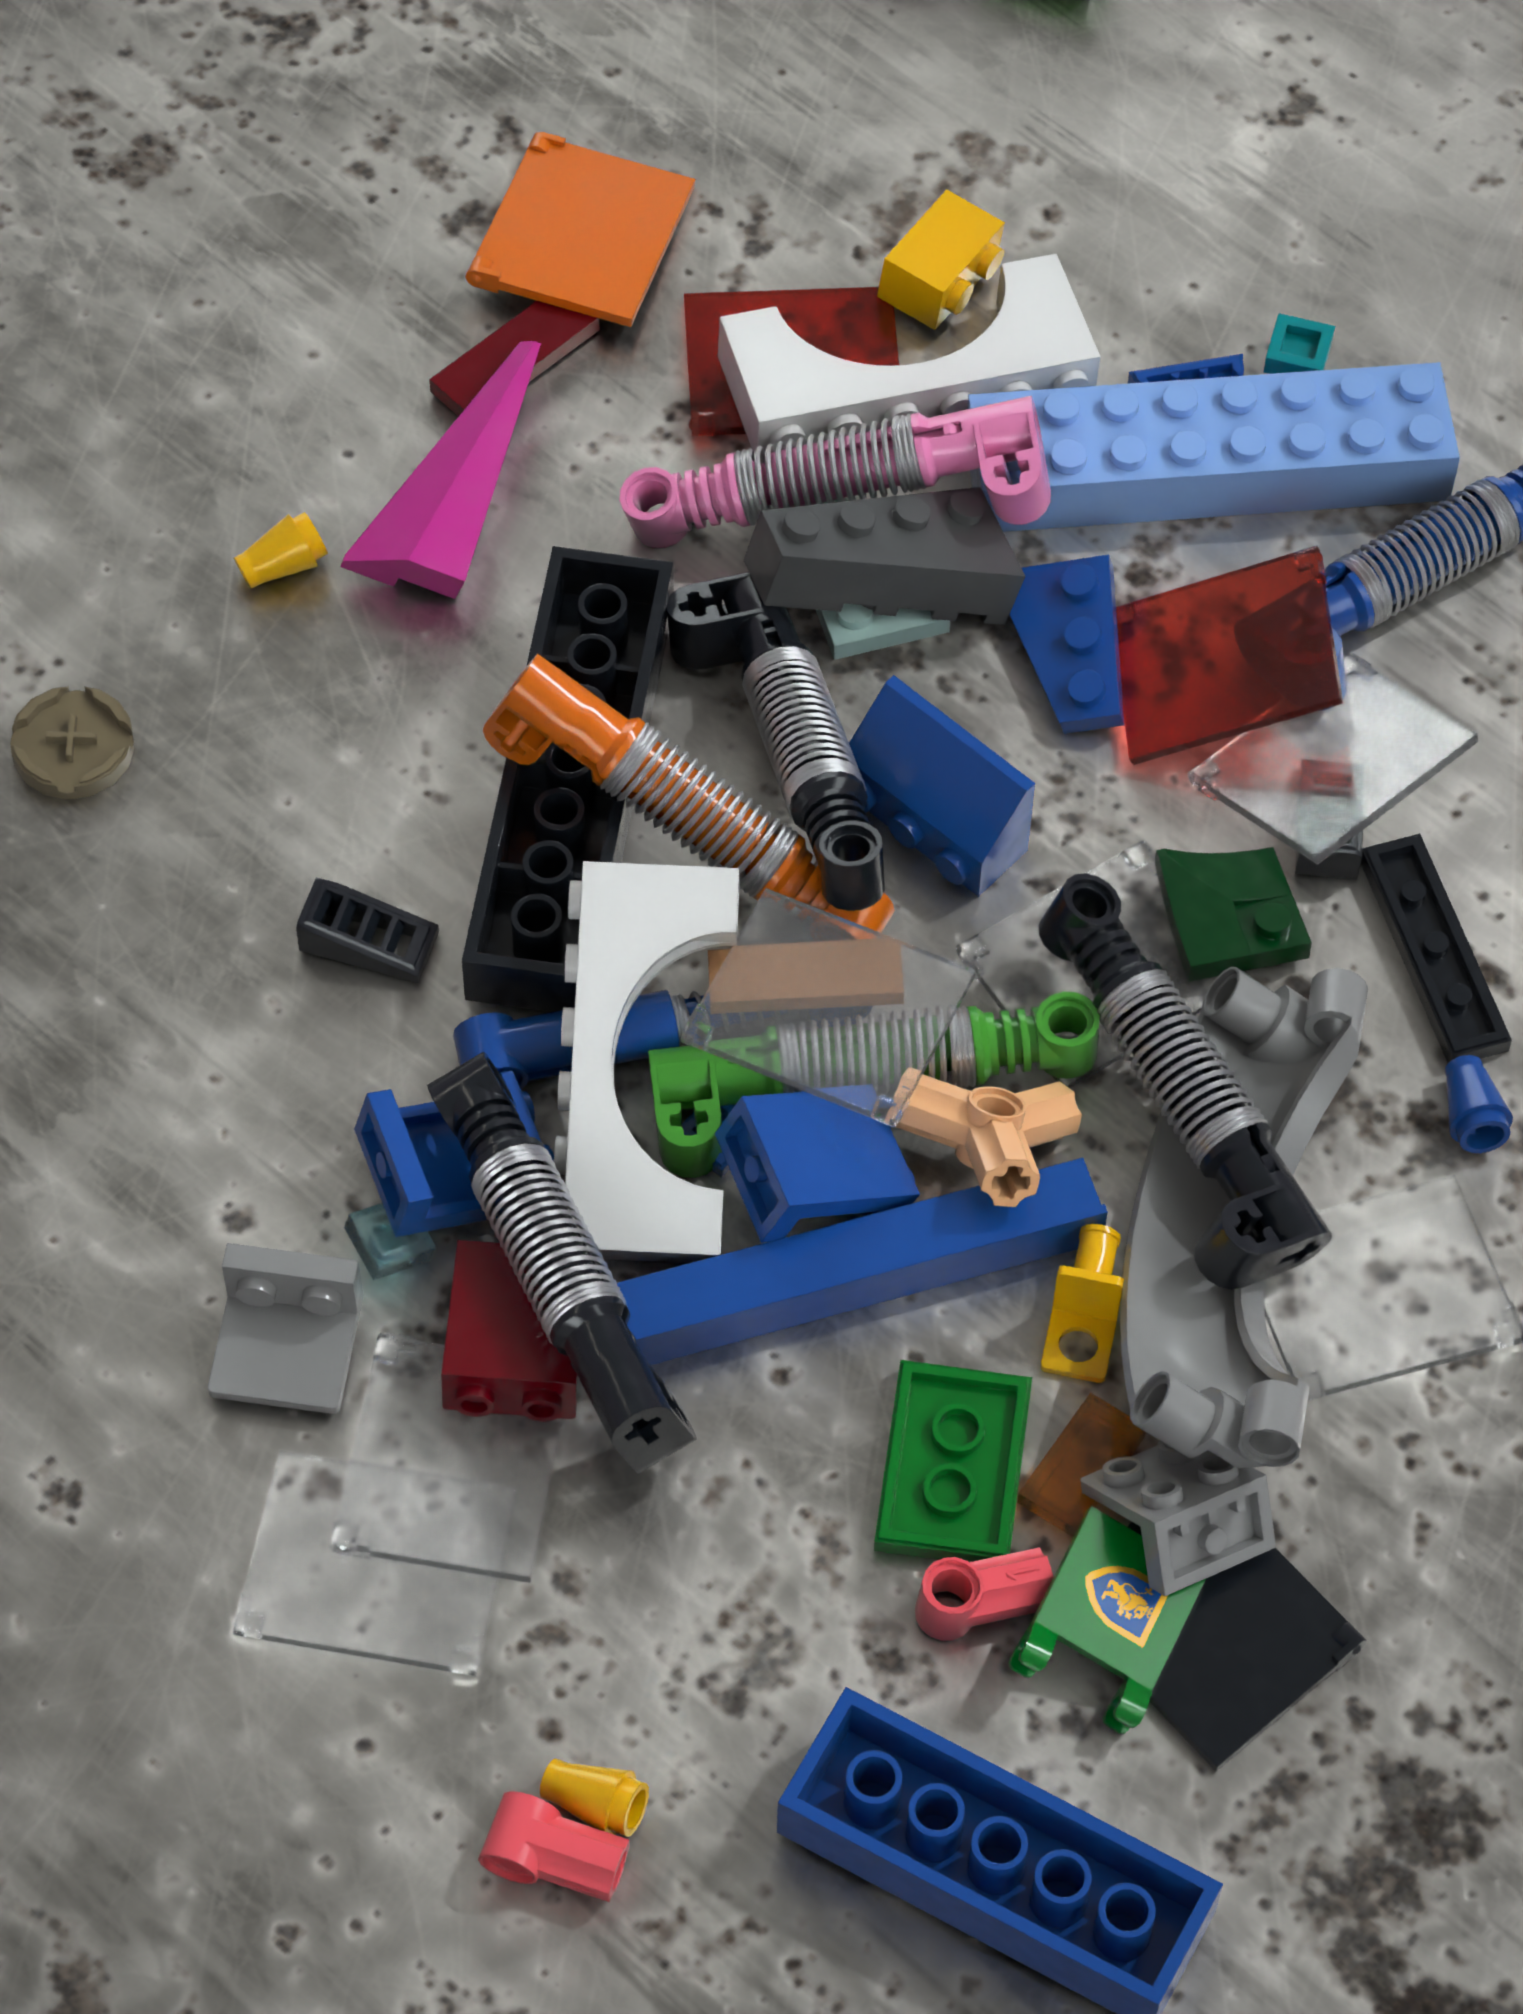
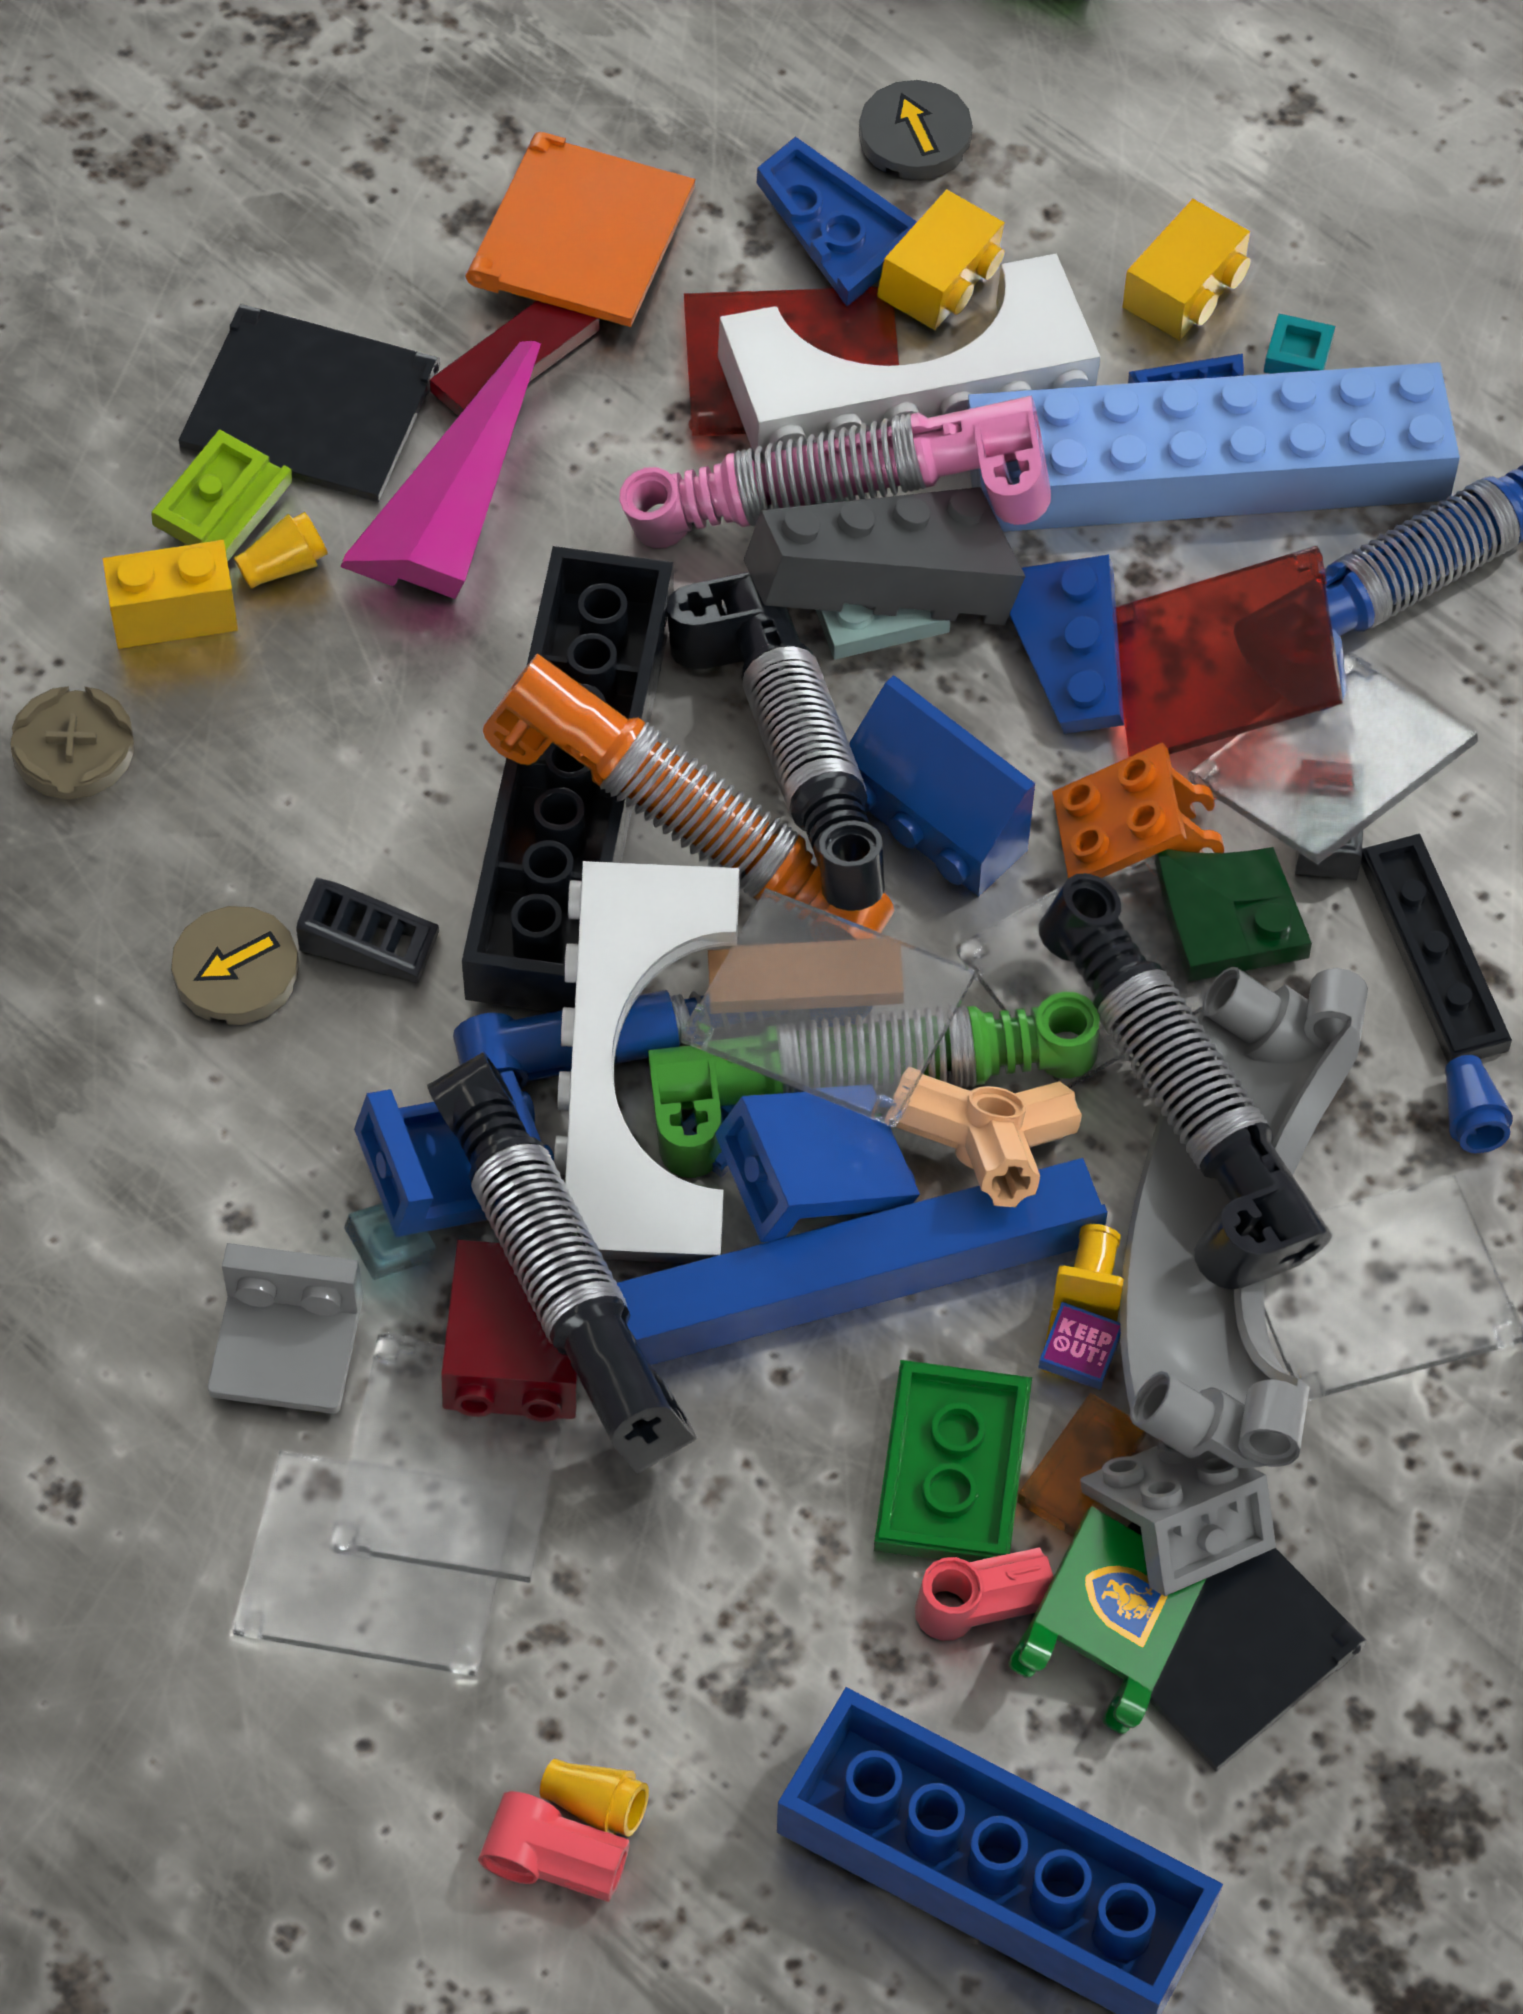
none -> yellow brick [102,540,238,649]
none -> lime plate [151,429,292,562]
none -> dark tan tile [171,906,299,1025]
none -> black piece [178,304,440,502]
none -> blue wing [756,136,917,306]
none -> dark grey tile [859,80,973,180]
none -> tile [1038,1302,1121,1390]
none -> orange plate [1052,742,1225,878]
none -> yellow brick [1122,198,1251,341]

